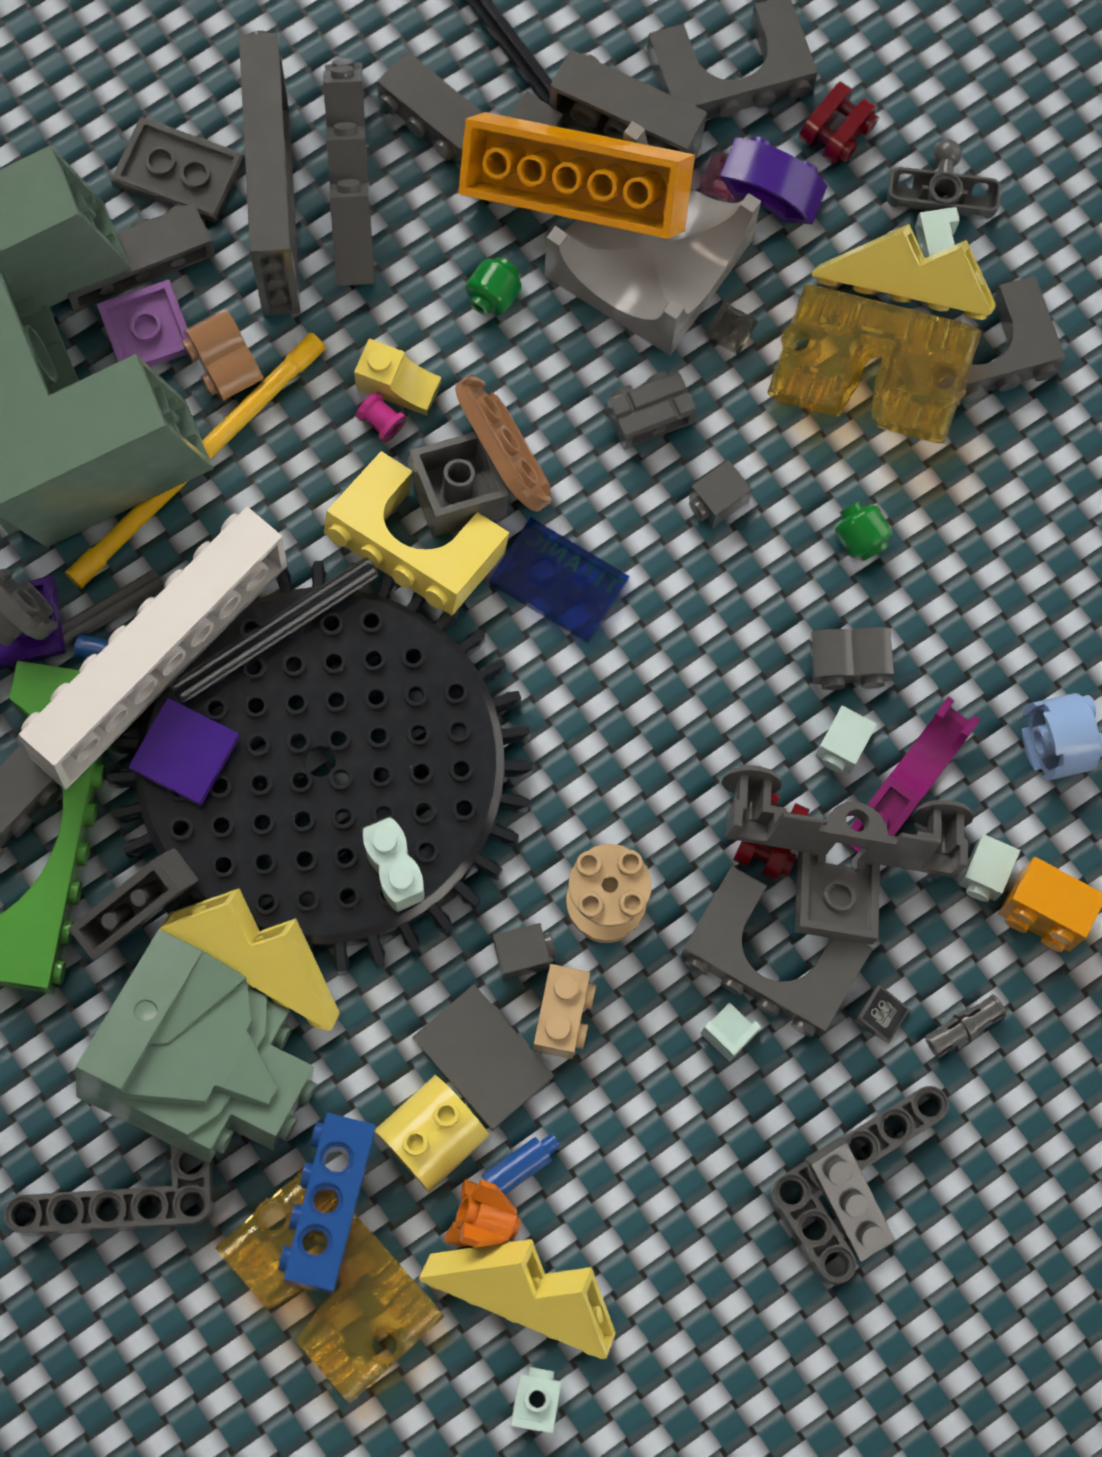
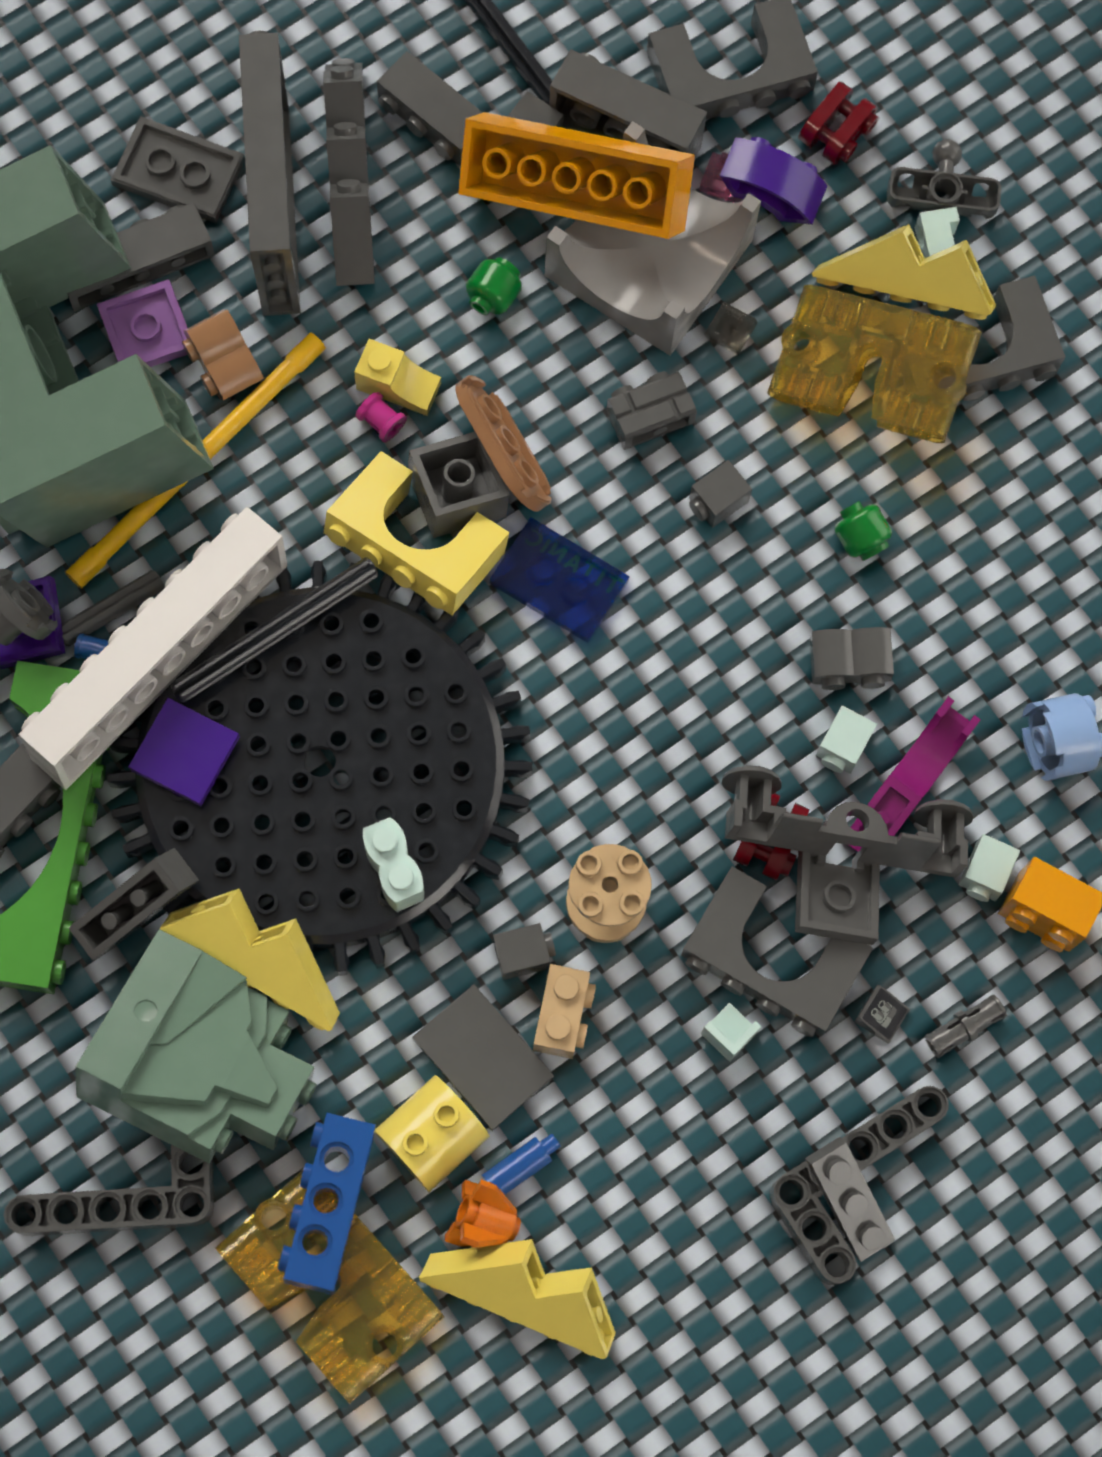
light aqua brick [511,1367,561,1433] -> none

